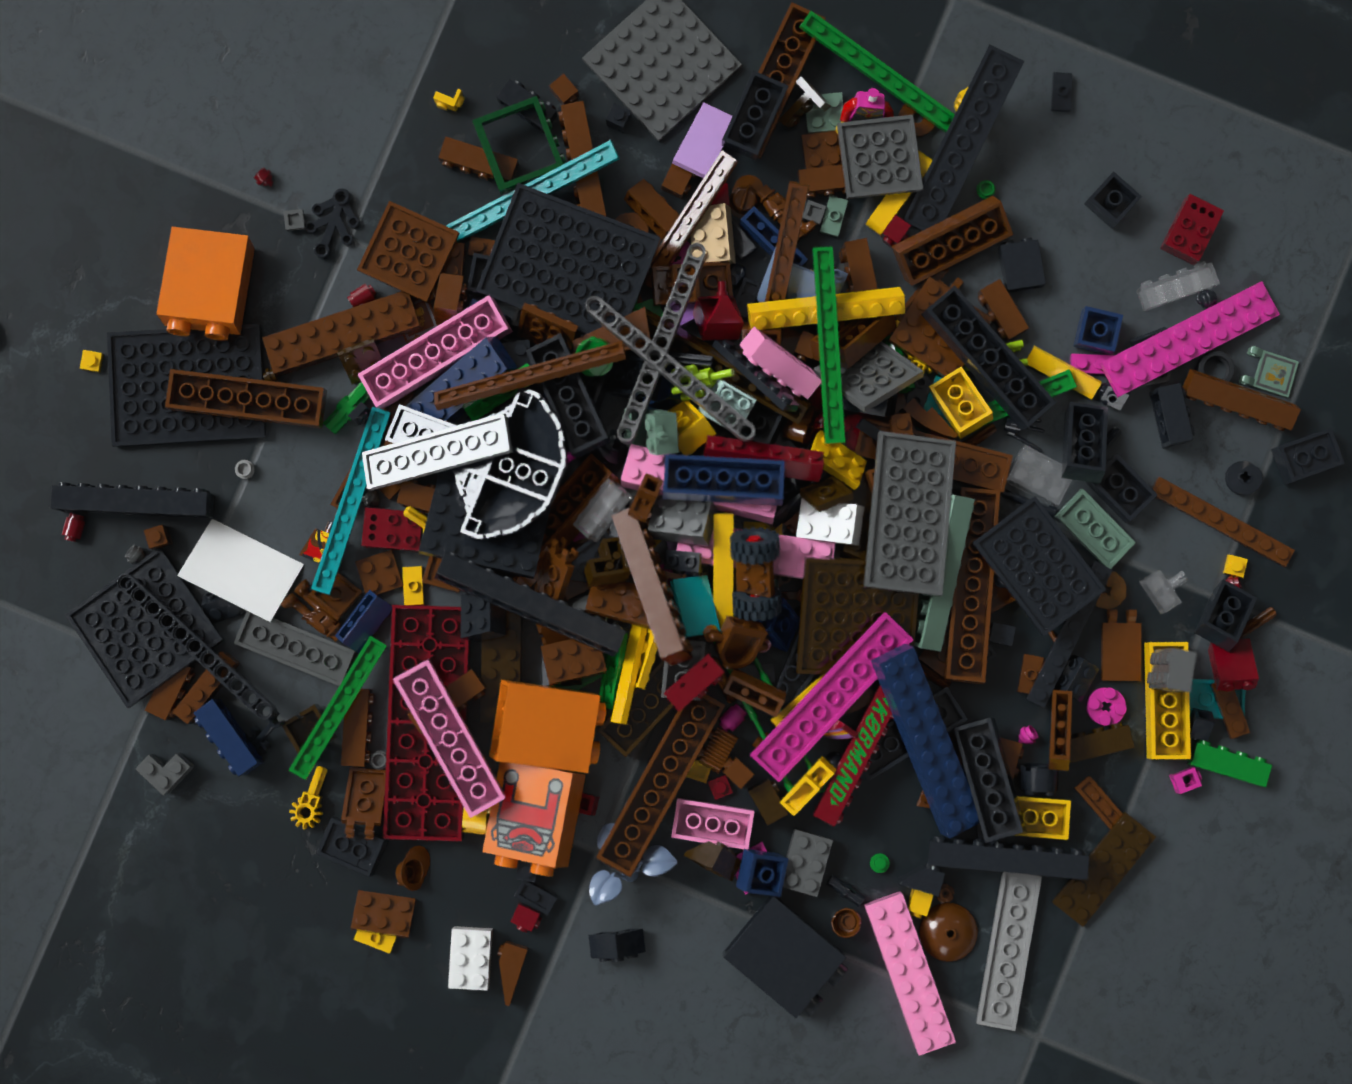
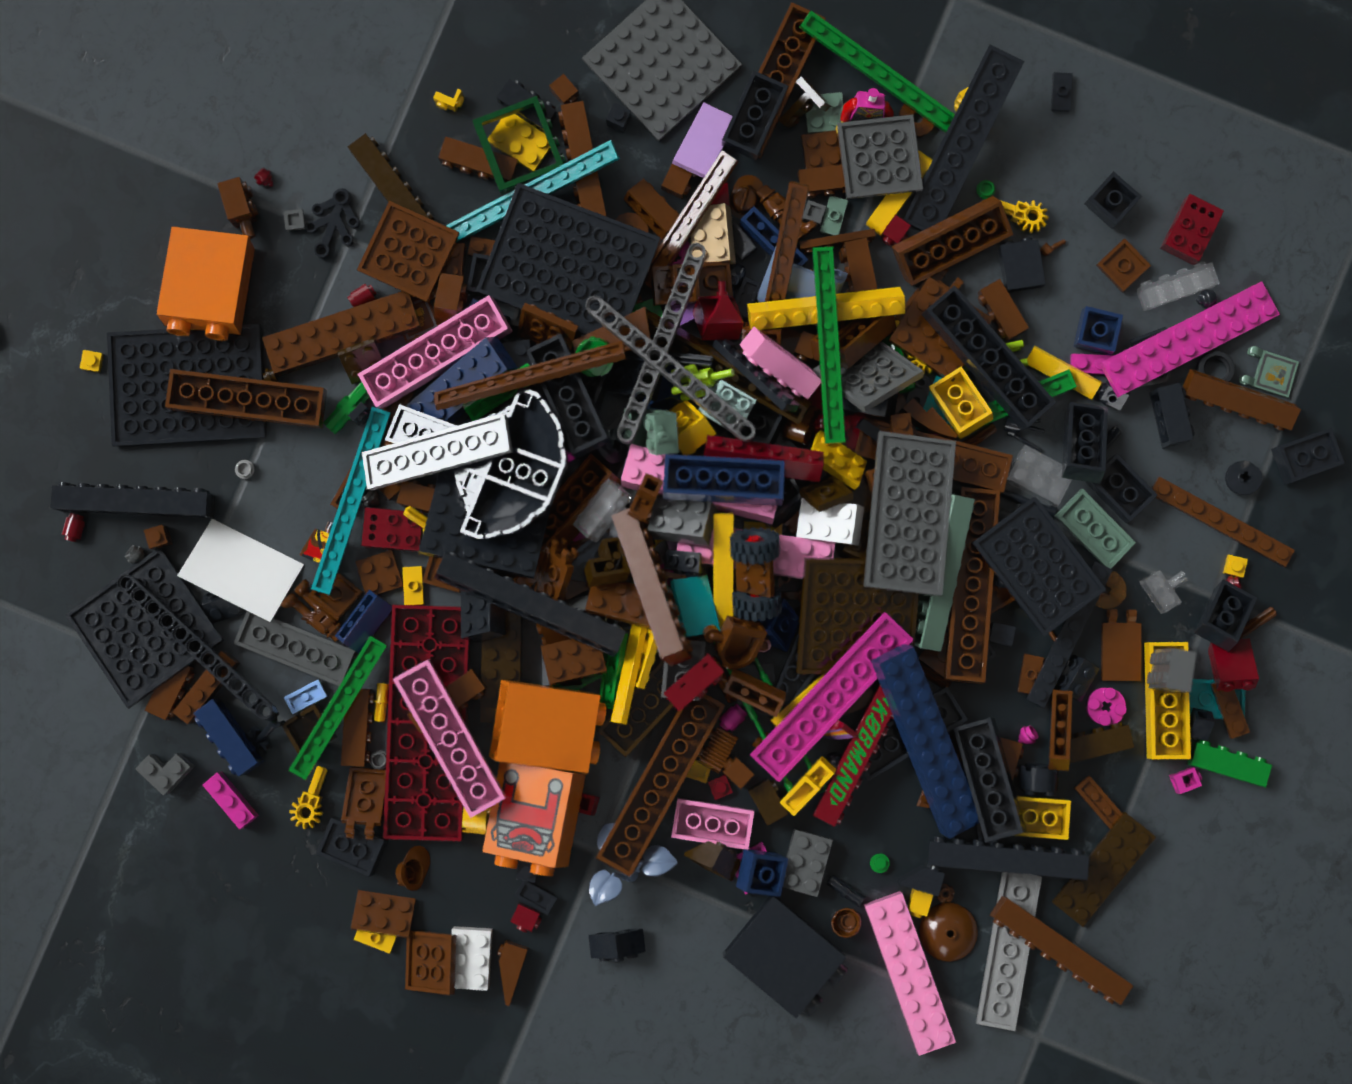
none -> dark pink brick [203,771,259,830]
none -> reddish brown brick [217,177,258,239]
none -> light blue plate [284,679,328,714]
none -> dark brown brick [347,133,435,221]
none -> yellow axle [374,683,389,722]
none -> reddish brown plate [405,930,456,995]
none -> yellow plate [488,114,551,172]
none -> reddish brown plate [798,229,876,254]
none -> reddish brown brick [990,896,1133,1005]
none -> yellow gear [1000,200,1049,234]
none -> reddish brown hand [1040,239,1066,256]
none -> reddish brown plate [1096,238,1151,292]

